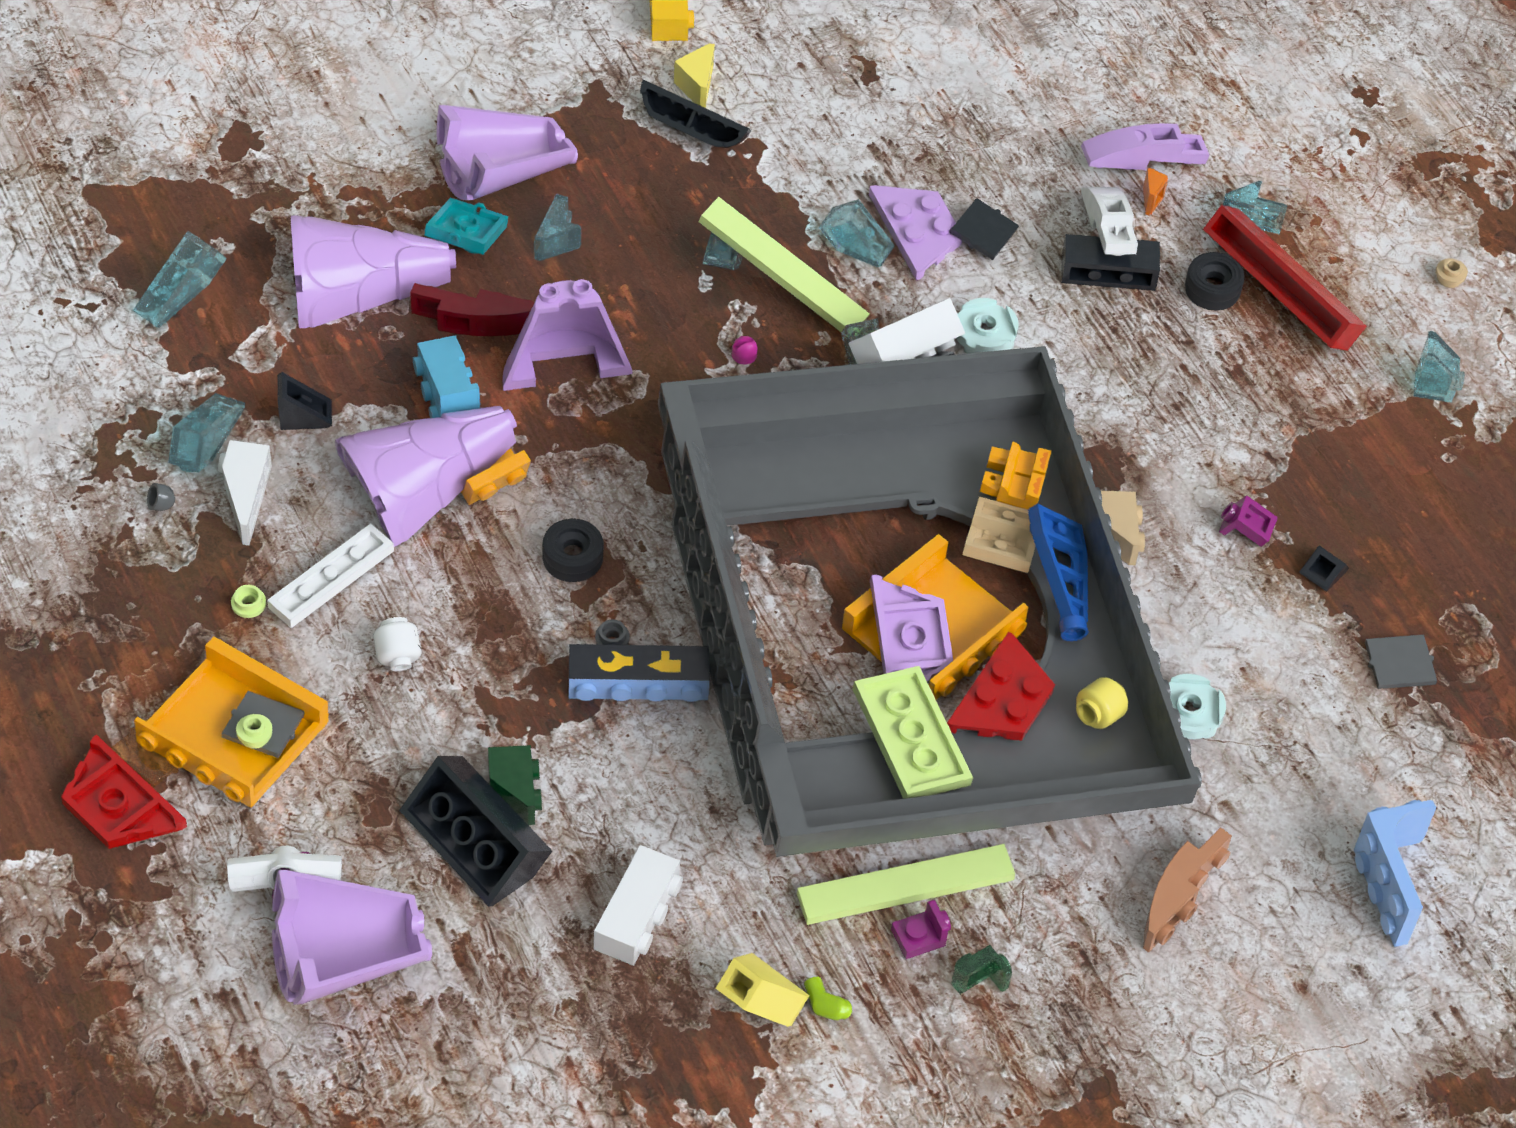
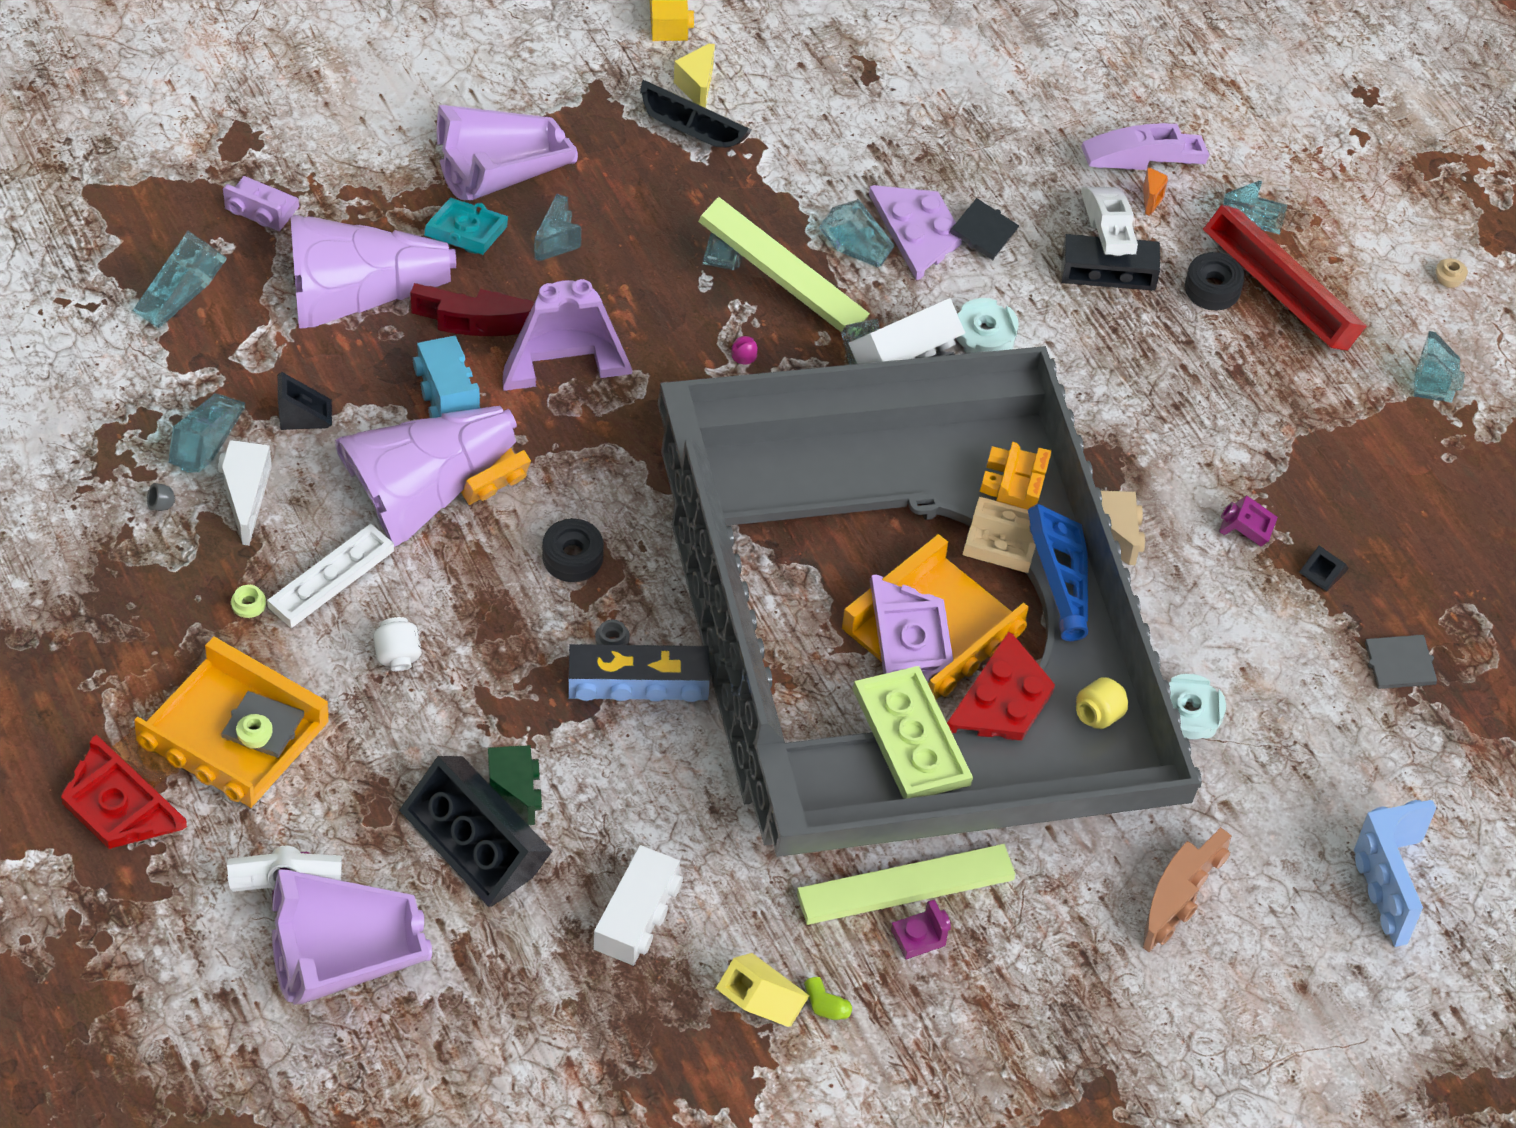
clear green bracket [951,945,1012,995] -> none
none -> lavender bracket [223,176,299,231]

